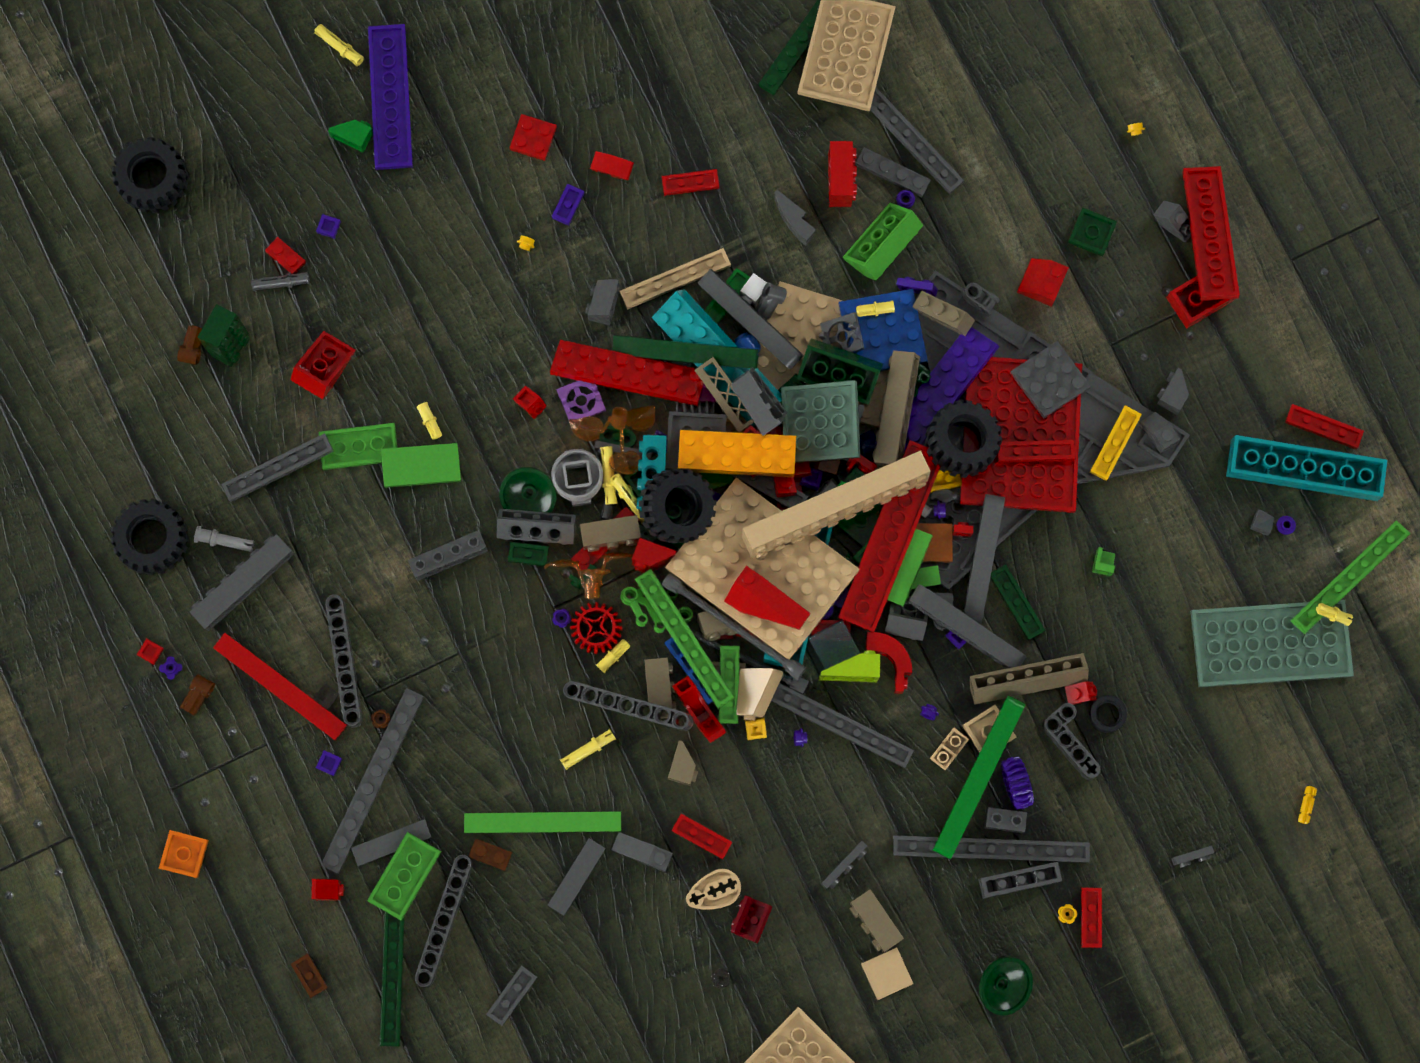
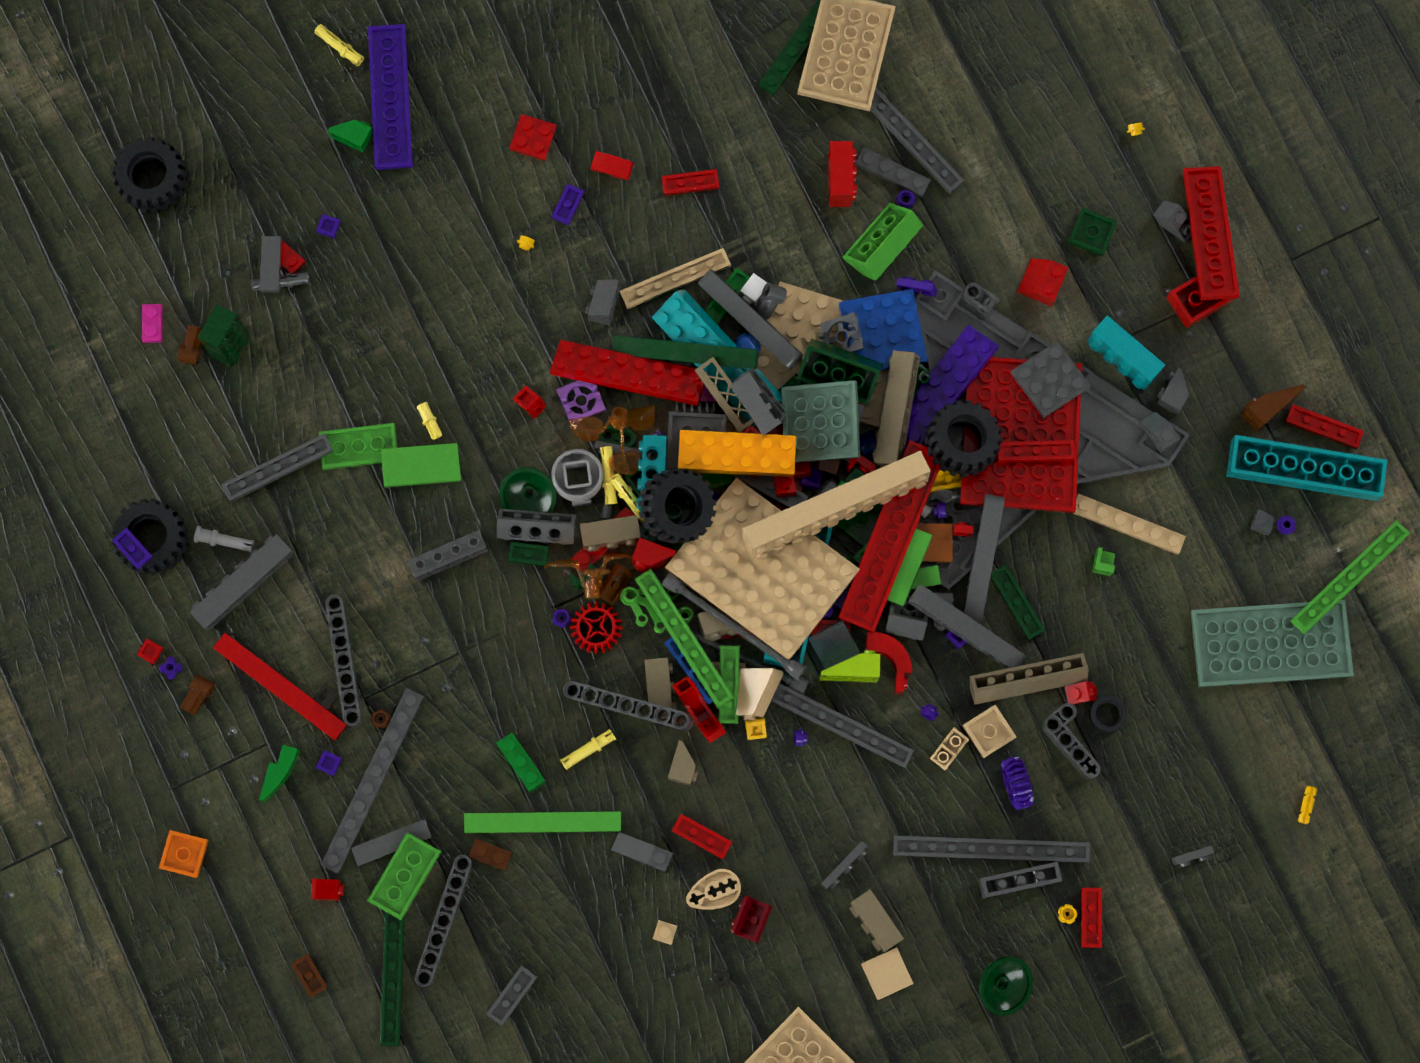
red slope [291,331,356,399] -> none
dark grey tile [547,838,606,916] -> none
light yellow axle [596,639,630,674] -> none
red wedge [724,566,811,630] -> none
dark grey slope [774,190,816,246] -> none
light yellow axle [856,301,895,317] -> none
dark tan brick [912,291,975,336] -> none
green beam [933,695,1026,859] -> none
dark grey brick [983,807,1027,834] -> none
yellow plate [1090,405,1142,481] -> none
light yellow axle [1316,603,1353,626] -> none
none -> dark purple plate [112,528,153,570]
none -> dark pink plate [142,304,163,343]
none -> green slope [259,745,300,802]
none -> dark grey tile [260,236,282,292]
none -> green brick [496,733,546,794]
none -> reddish brown plate [596,563,634,607]
none -> tan plate [653,920,677,945]
none -> tan plate [1073,494,1186,555]
none -> teal brick [1087,315,1165,390]
none -> reddish brown slope [1241,384,1306,433]

